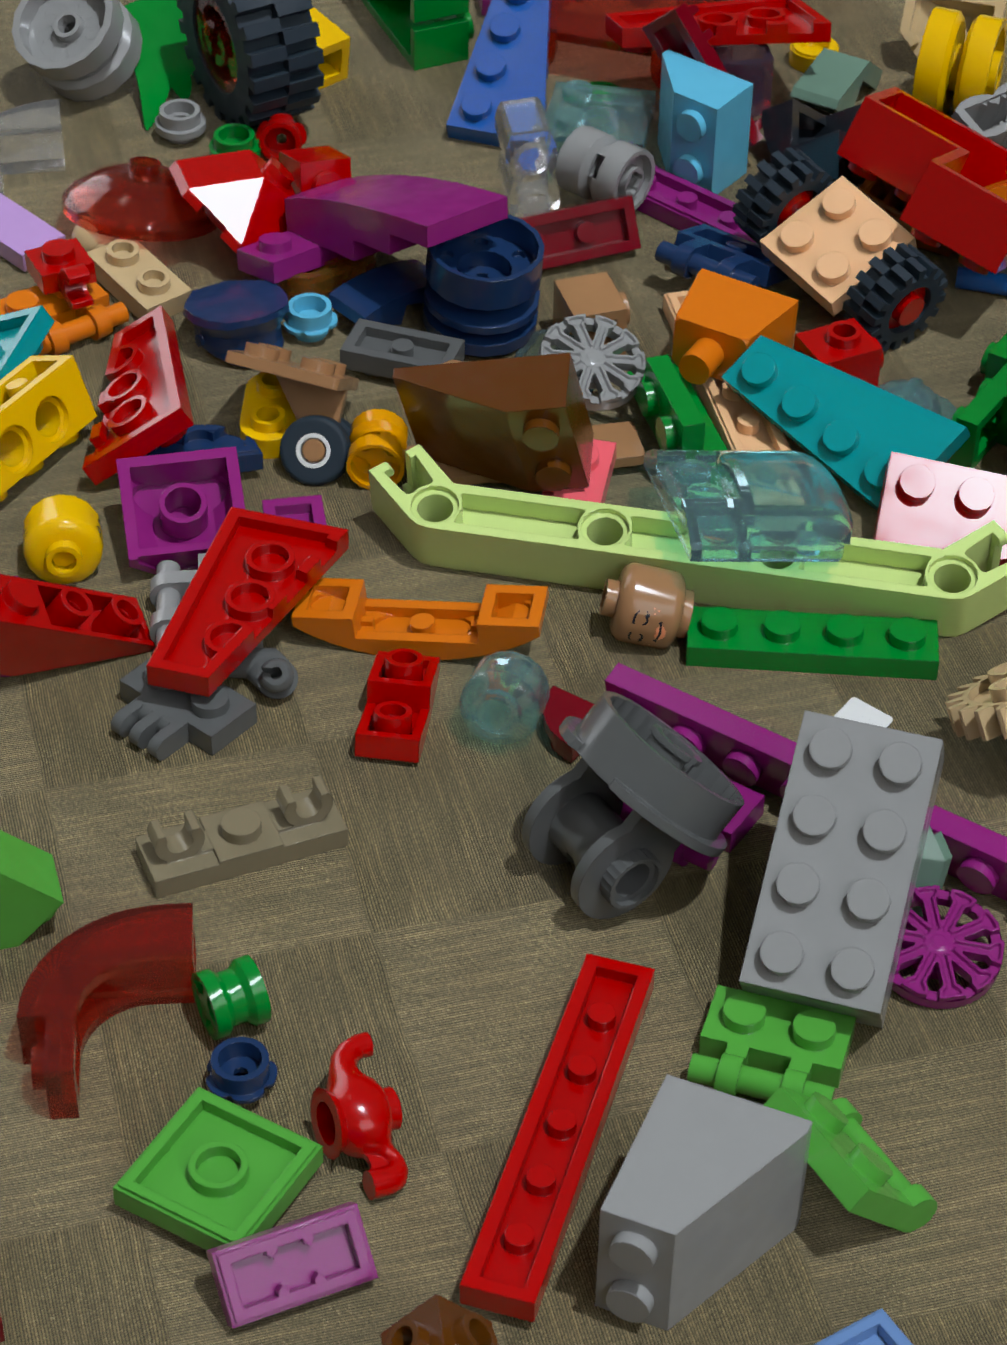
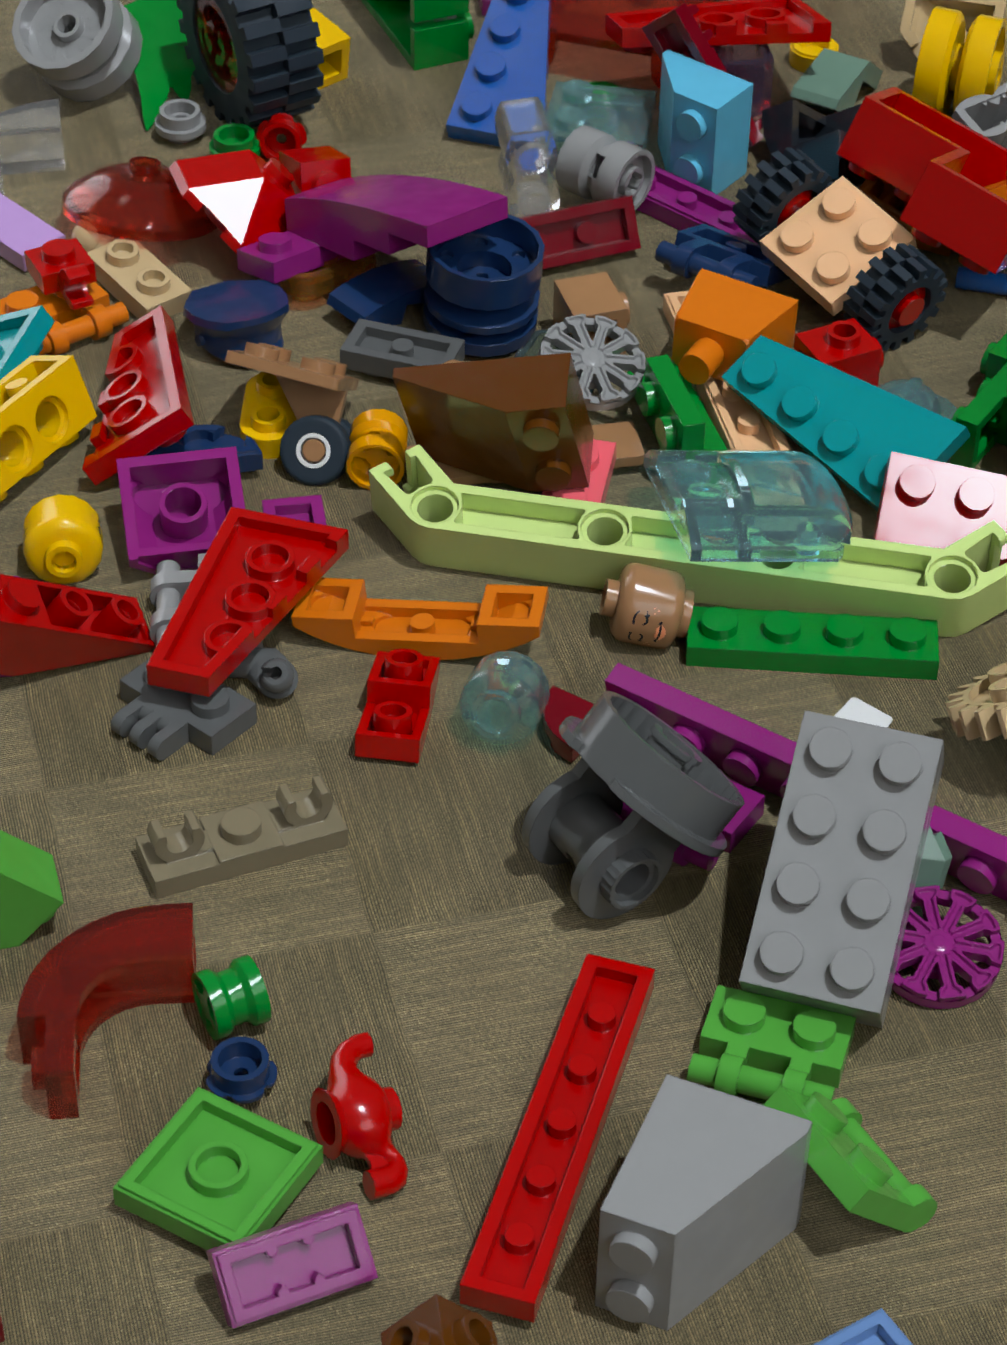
medium azure plate [284,293,338,342] -> none

